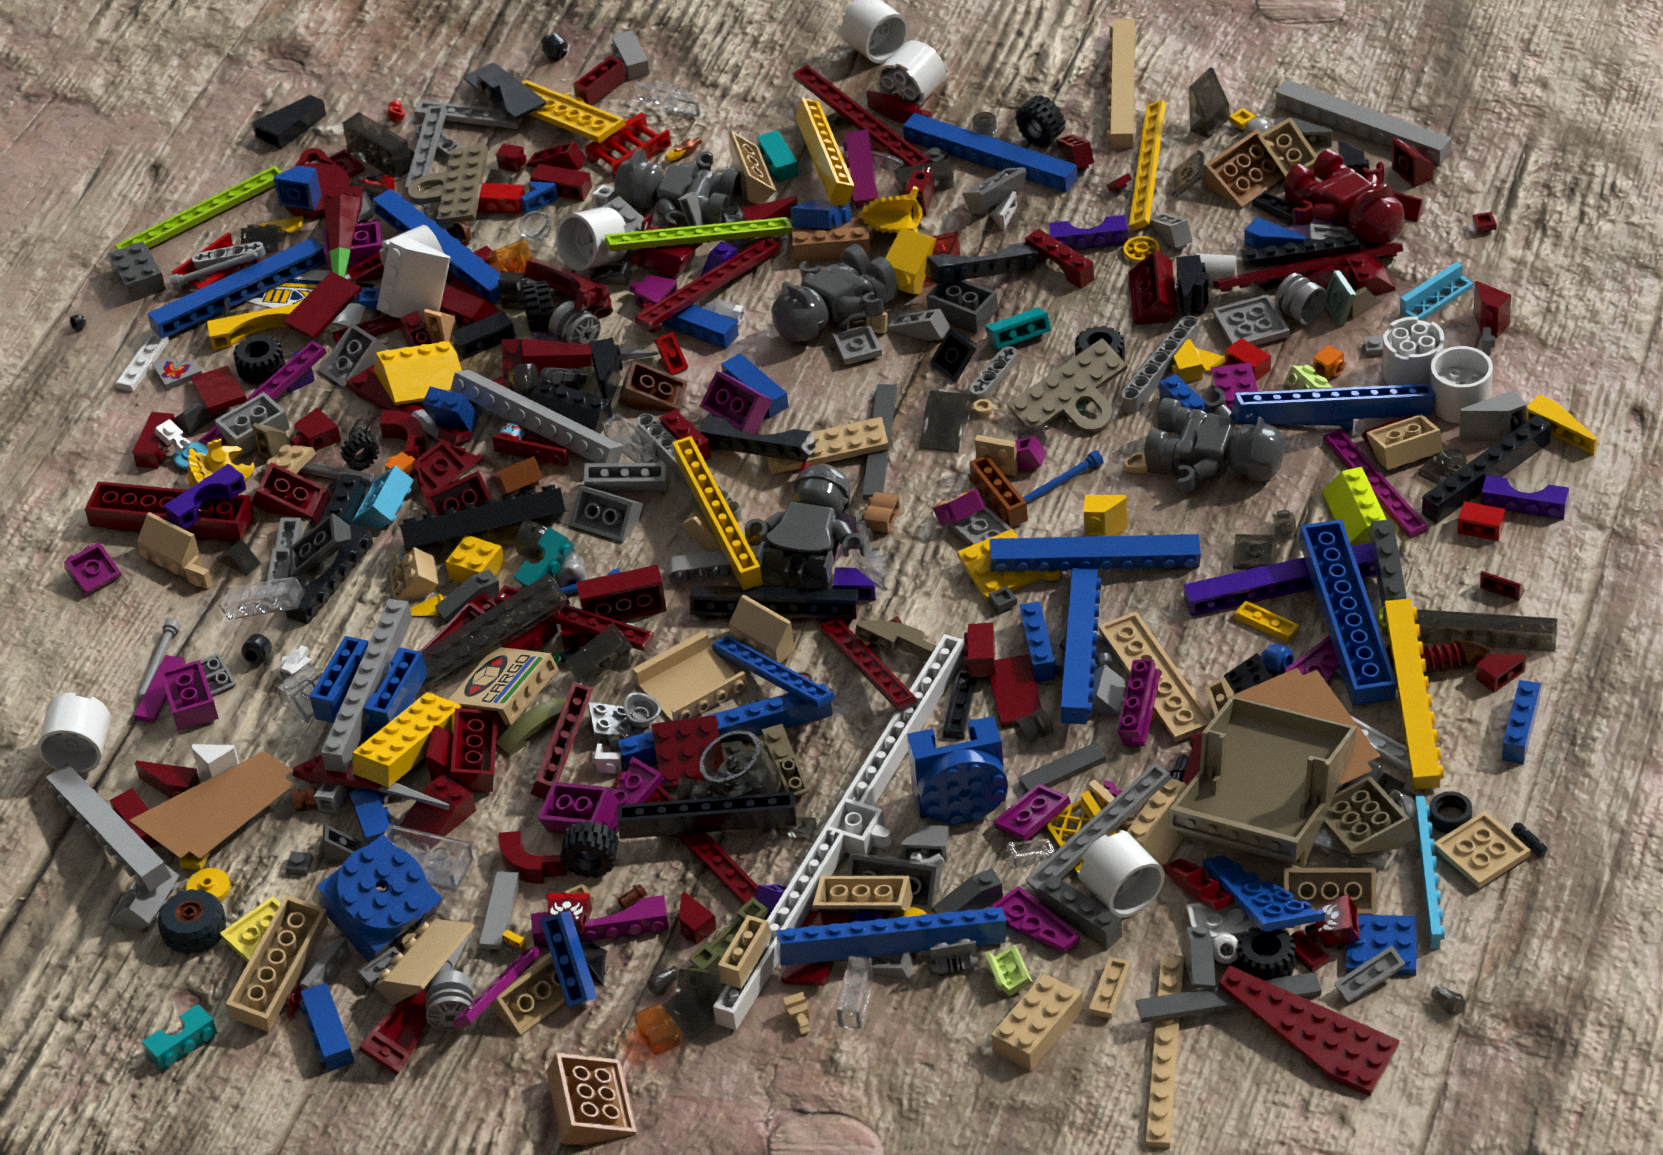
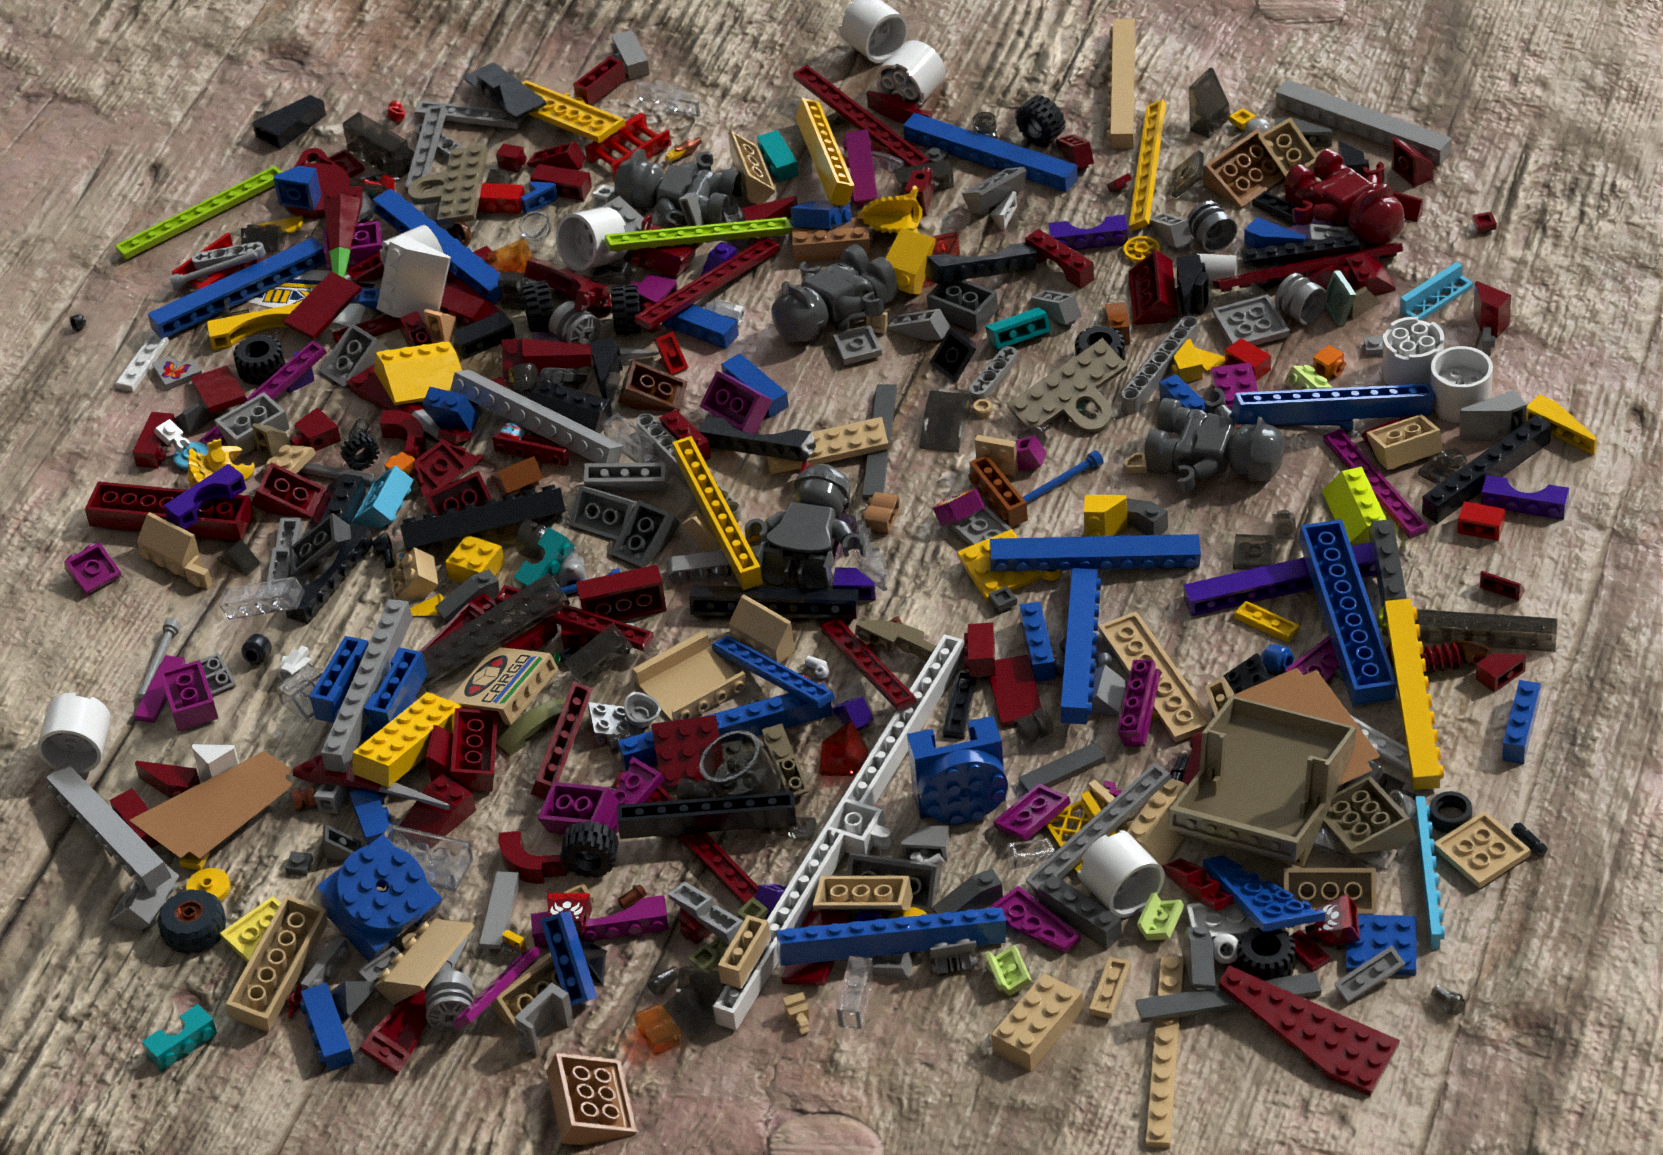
dark grey brick [108,241,166,303] -> none
black head [541,33,568,60] -> none
white bracket [592,744,624,774] -> none
none -> dark grey slope [330,981,376,1021]
none -> black bar [372,533,395,569]
none -> light grey panel [514,983,574,1057]
none -> dark grey slope [610,500,680,568]
none -> black tyre [611,284,642,335]
none -> light grey slope [668,882,744,945]
none -> white arm [805,656,829,679]
none -> clear red slope [818,721,868,776]
none -> dark purple slope [832,696,874,732]
none -> light grey slope [1030,290,1082,326]
none -> dark orange slope [1105,302,1130,345]
none -> dark grey slope [1127,498,1168,535]
none -> yellowish green bracket [1137,892,1184,941]
none -> flat silver wheel [1187,201,1237,253]

